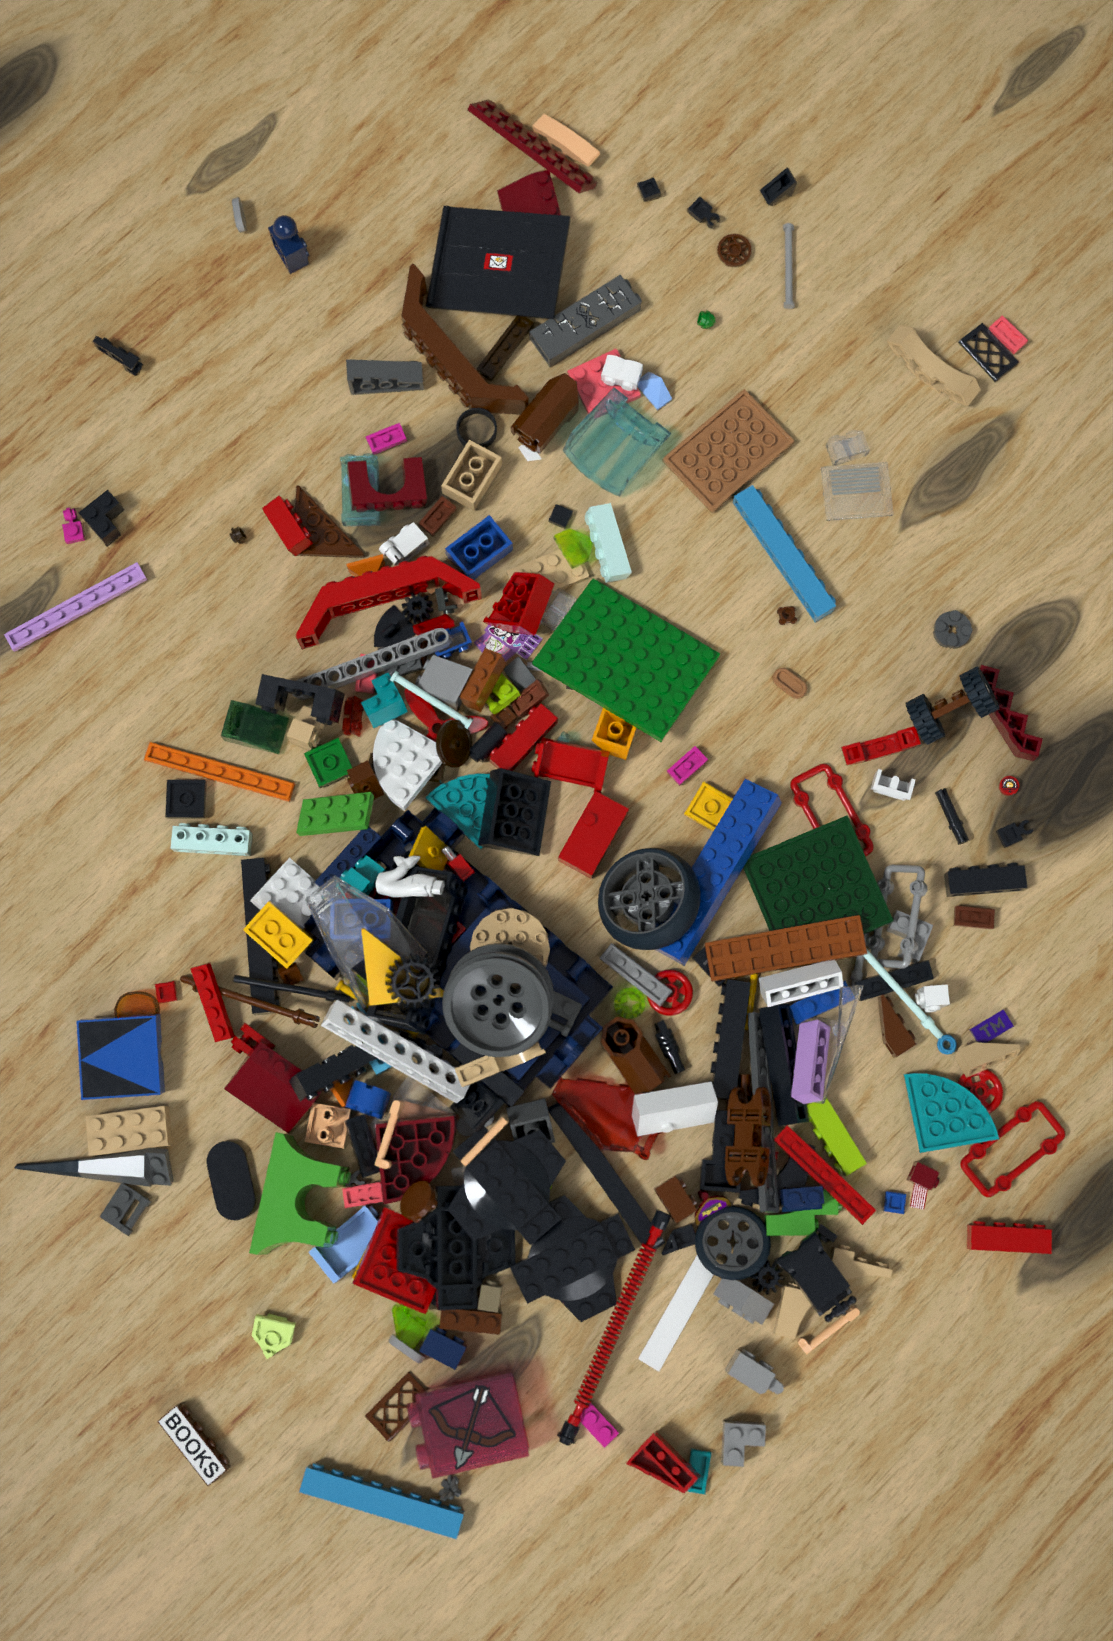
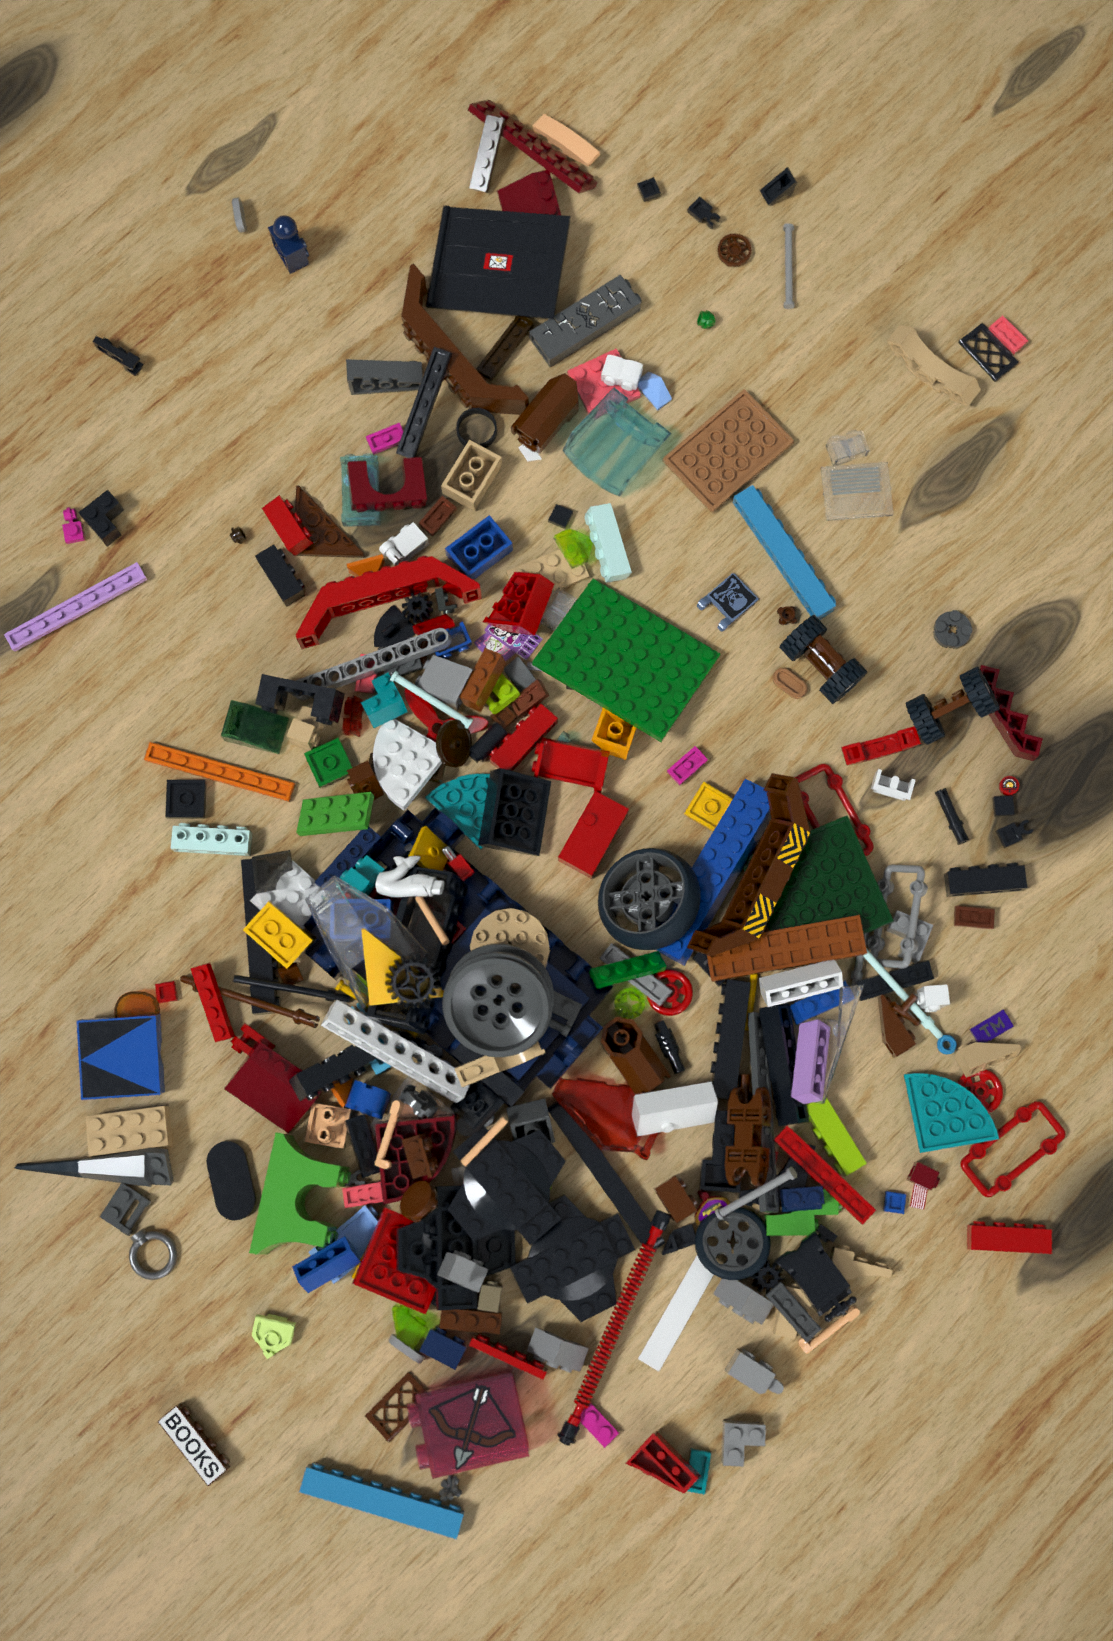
none -> flat silver piece [129,1228,177,1280]
none -> clear smoke tile [252,850,293,893]
none -> black brick [255,545,305,607]
none -> blue brick [292,1236,361,1293]
none -> black tile [396,347,452,458]
none -> dark grey plate [399,1085,438,1118]
none -> reddish brown bracket [402,1132,439,1179]
none -> light nougat bar [415,896,449,945]
none -> light grey brick [437,1251,488,1292]
none -> plate [469,115,506,193]
none -> red plate [469,1333,547,1380]
none -> light grey brick [527,1327,589,1373]
none -> green plate [589,951,667,989]
none -> reddish brown slope [687,773,810,957]
none -> flag [697,573,759,632]
none -> light grey bar [715,1167,797,1220]
none -> dark grey tile [765,1282,821,1343]
none -> black plate [779,615,868,704]
none -> reddish brown piece [890,993,920,1026]
none -> black tile [992,795,1015,817]

